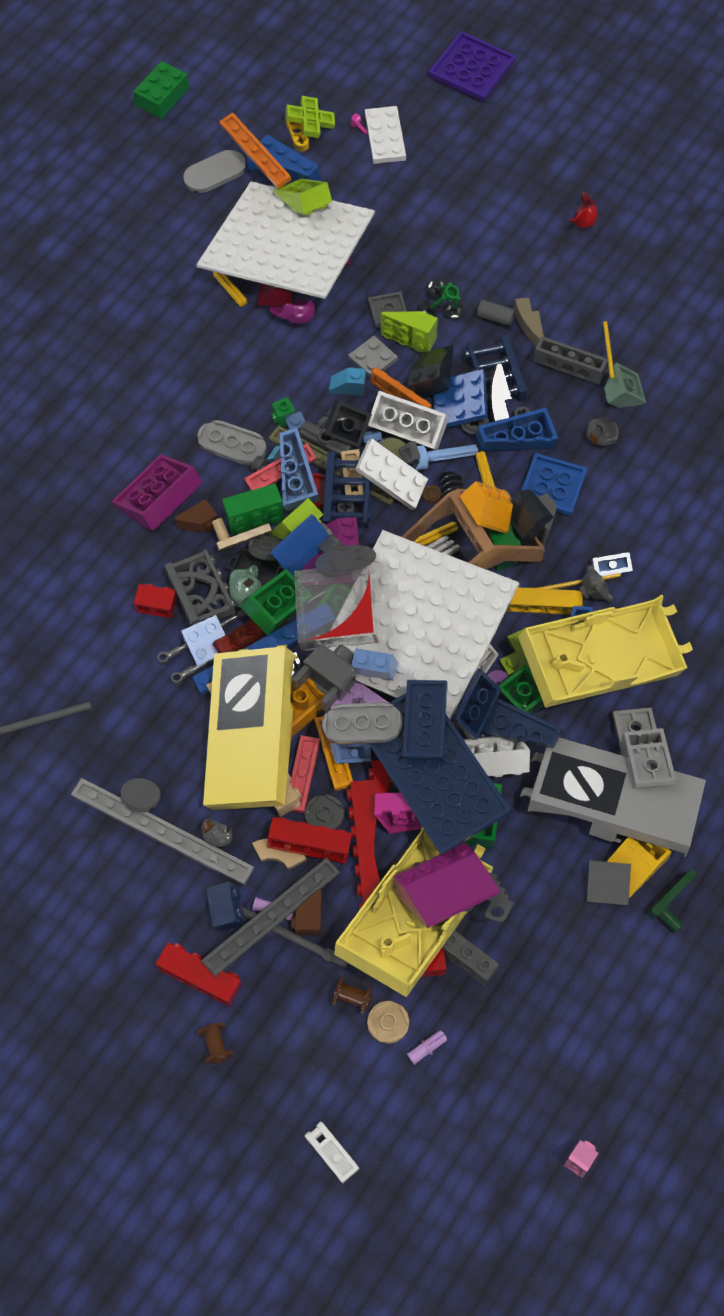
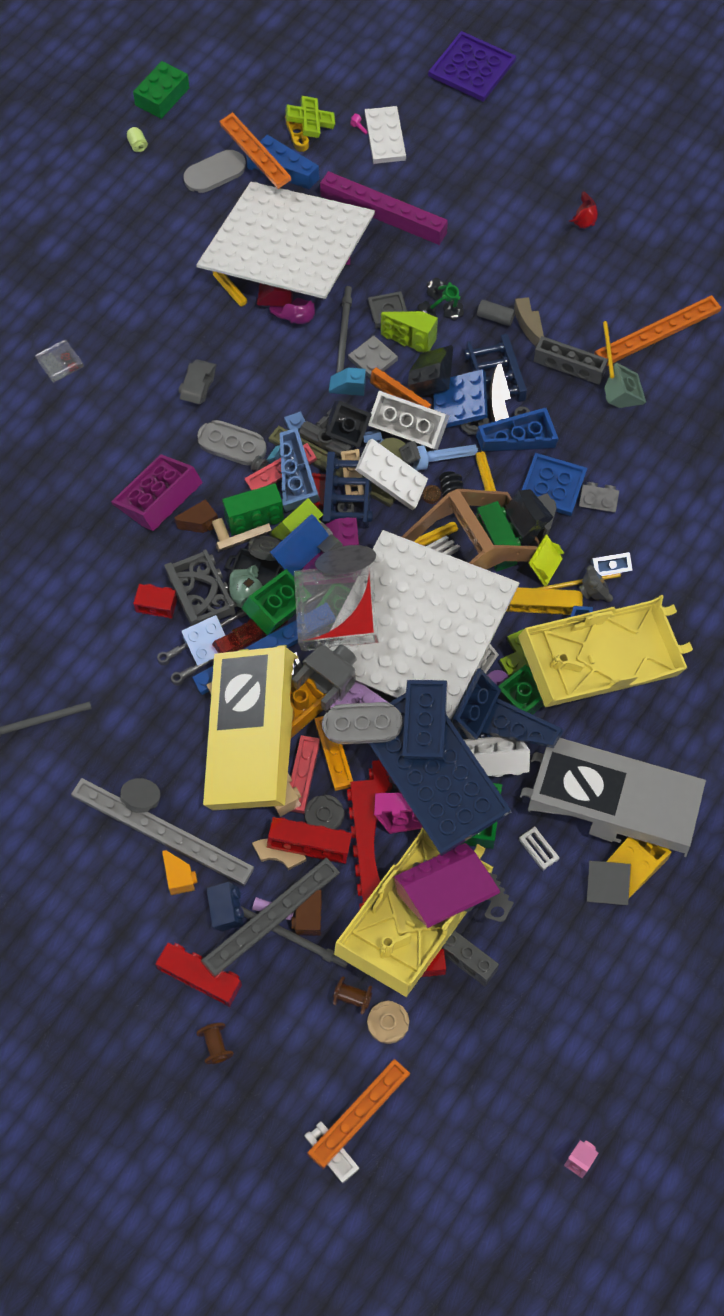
dark grey hair [201,817,233,847] -> none
green bracket [271,397,295,428] -> none
lime slope [274,178,332,215] -> none
medium blue slope [331,743,371,764] -> none
medium blue brick [351,648,398,681] -> none
lavender axle [406,1030,447,1065] -> none
light orange slope [460,481,513,533] -> none
dark grey hair [587,417,619,446] -> none
light grey bracket [612,708,676,788] -> none
dark green piece [646,868,697,933] -> none
none -> clear tile [35,339,84,383]
none -> yellowish green brick [127,127,148,152]
none -> light orange slope [162,850,198,895]
none -> dark grey brick [179,359,217,404]
none -> orange tile [307,1059,410,1169]
none -> magenta brick [320,171,448,245]
none -> dark grey bar [336,286,352,373]
none -> white tile [519,827,559,871]
none -> neon yellow piece [529,534,564,586]
none -> flat silver bracket [579,482,619,512]
none -> orange plate [594,295,722,366]

